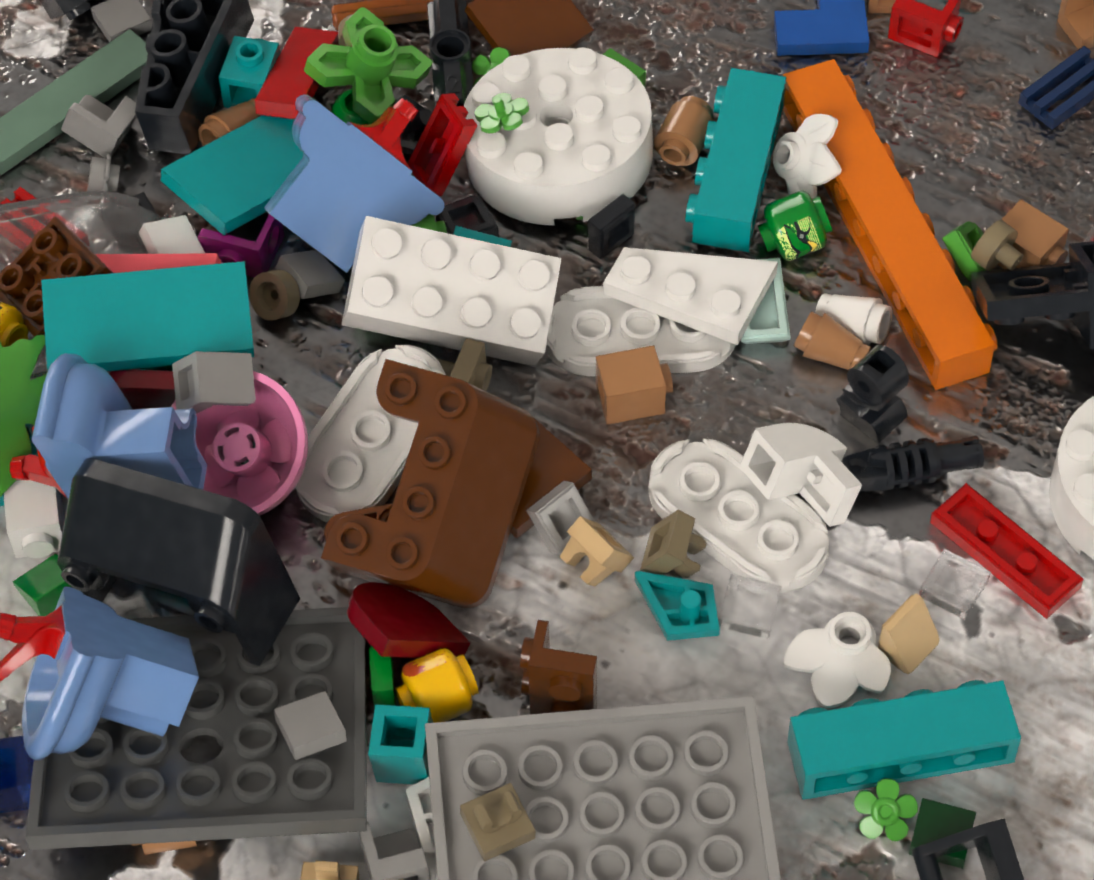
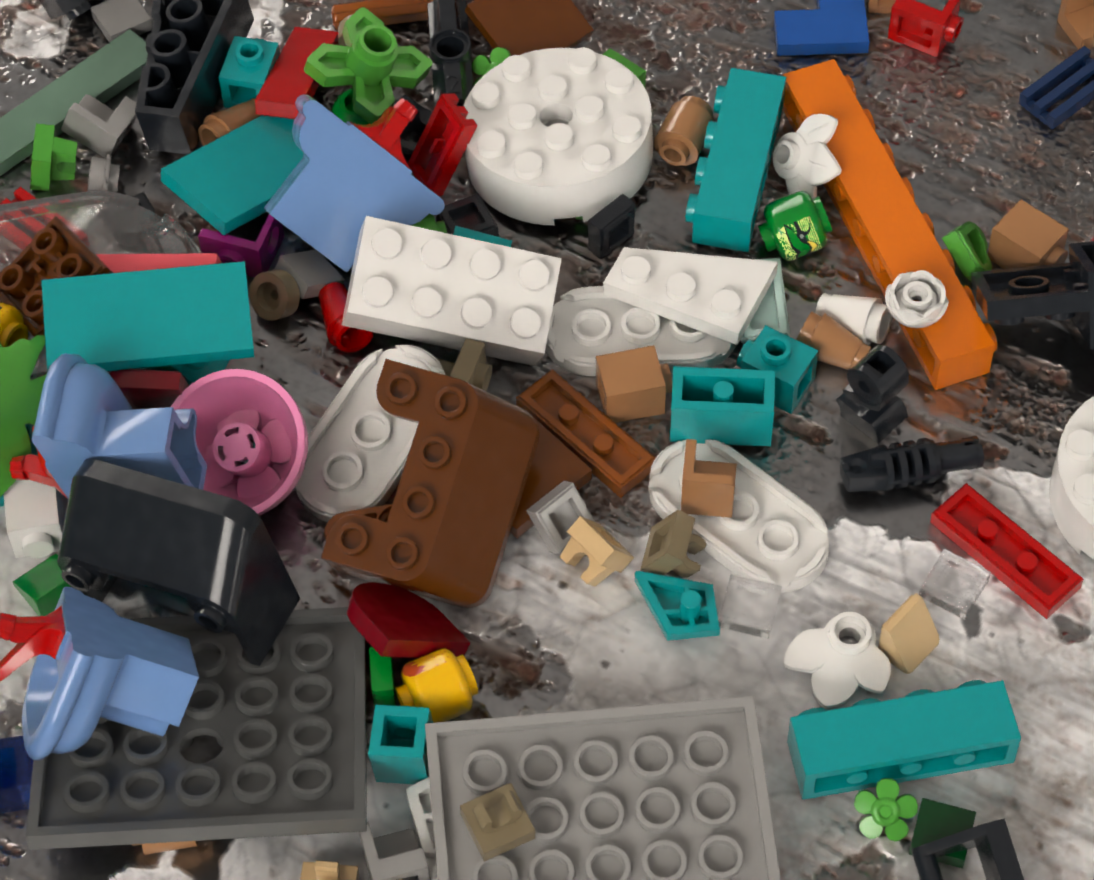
white tile [139,215,205,254] -> none
light grey panel [172,351,256,414] -> none
light grey tile [274,691,347,760] -> none
plant [474,93,529,134] -> none
reddish brown bracket [520,620,597,715] -> none
white brick [739,423,862,527] -> none
dark tan tile [971,219,1024,271] -> none
none -> bright green tile [30,123,78,192]
none -> red cone [318,282,373,352]
none -> dark orange tile [516,369,657,498]
none -> teal brick [670,366,775,447]
none -> medium nougat panel [681,439,737,518]
none -> teal brick [736,325,818,414]
none -> white plate [885,270,949,328]

